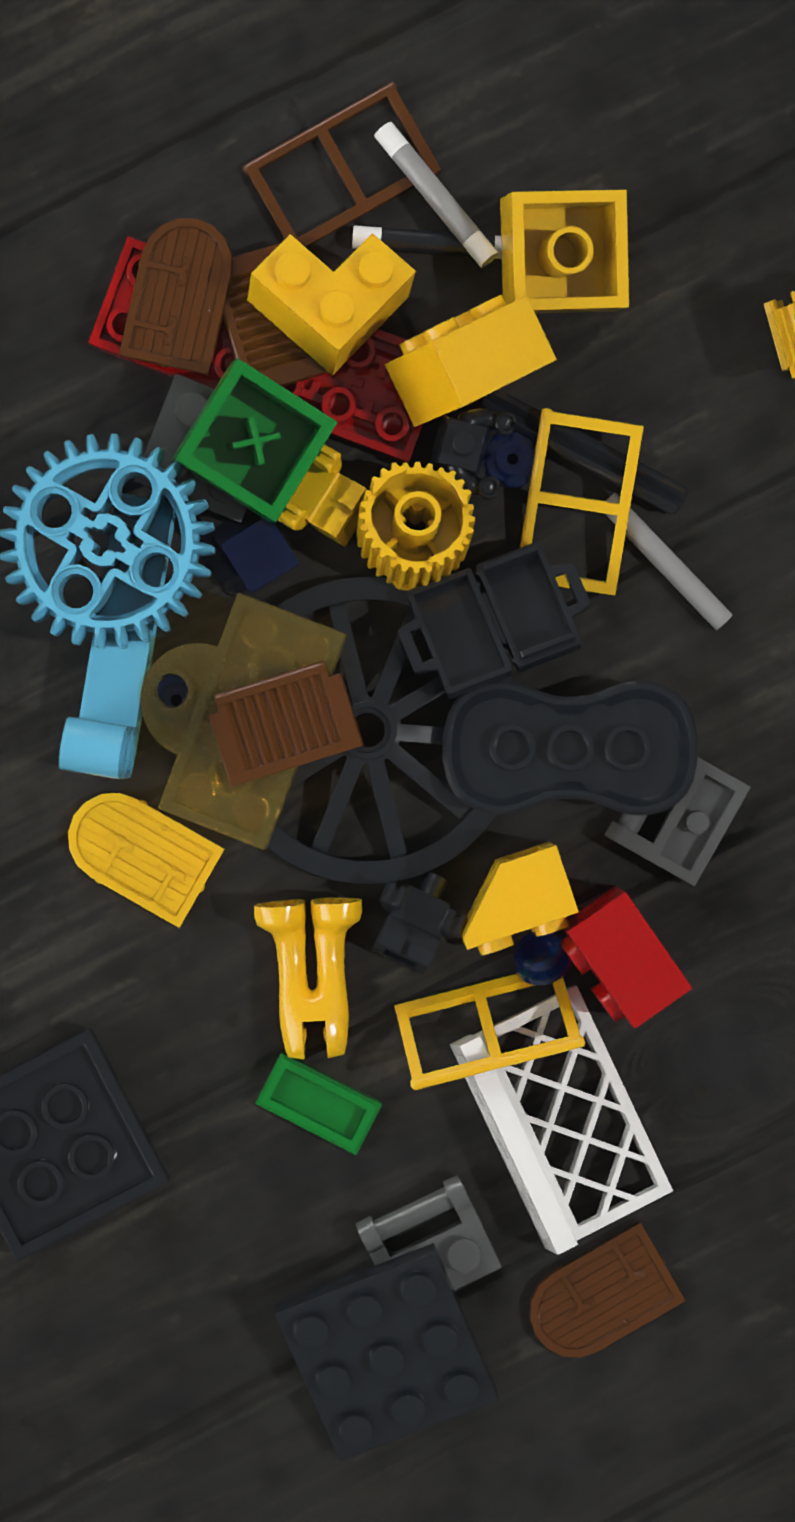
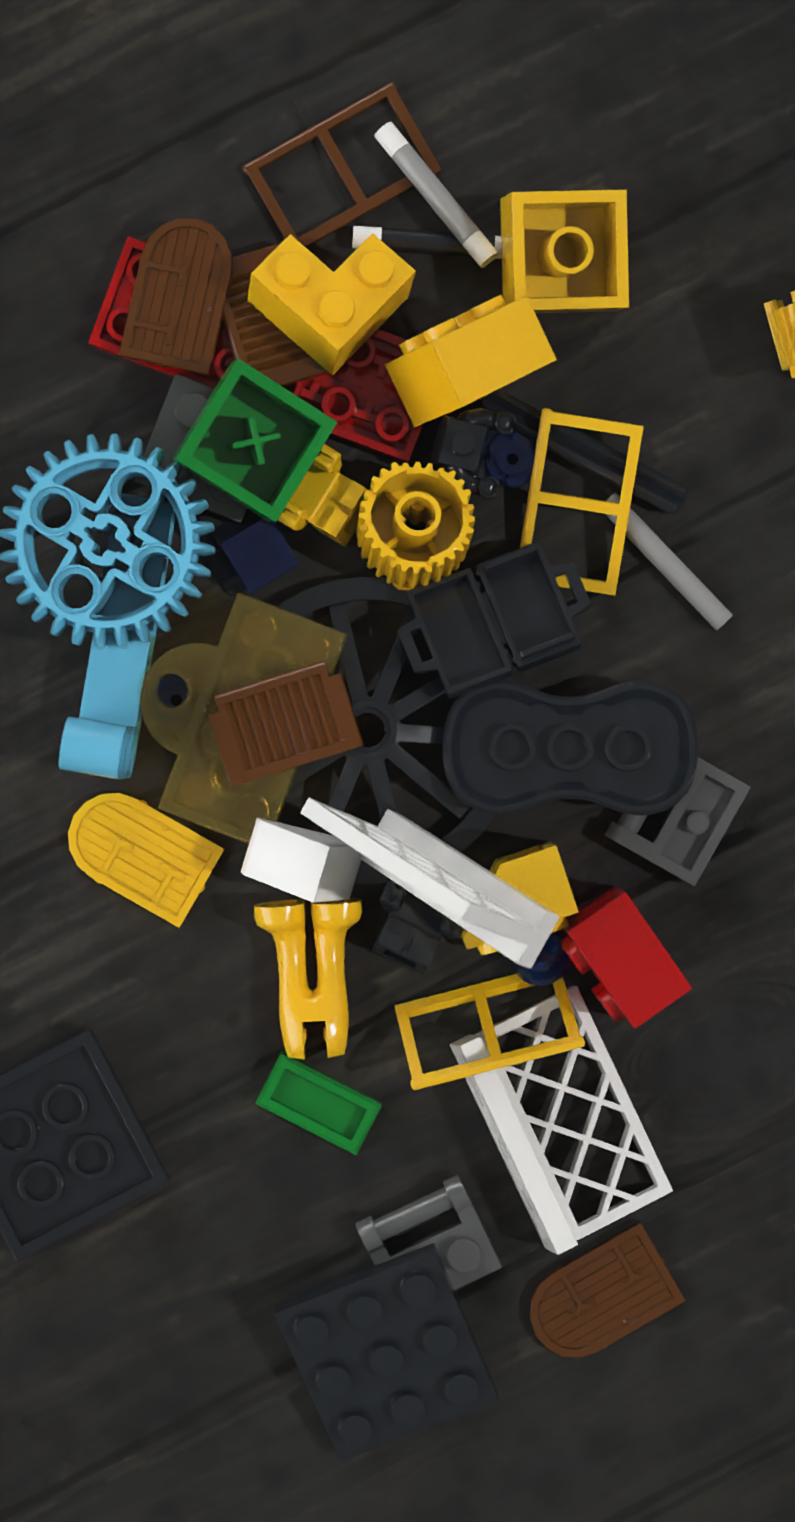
none -> white slope [241,817,362,902]
none -> white fence [300,798,560,969]

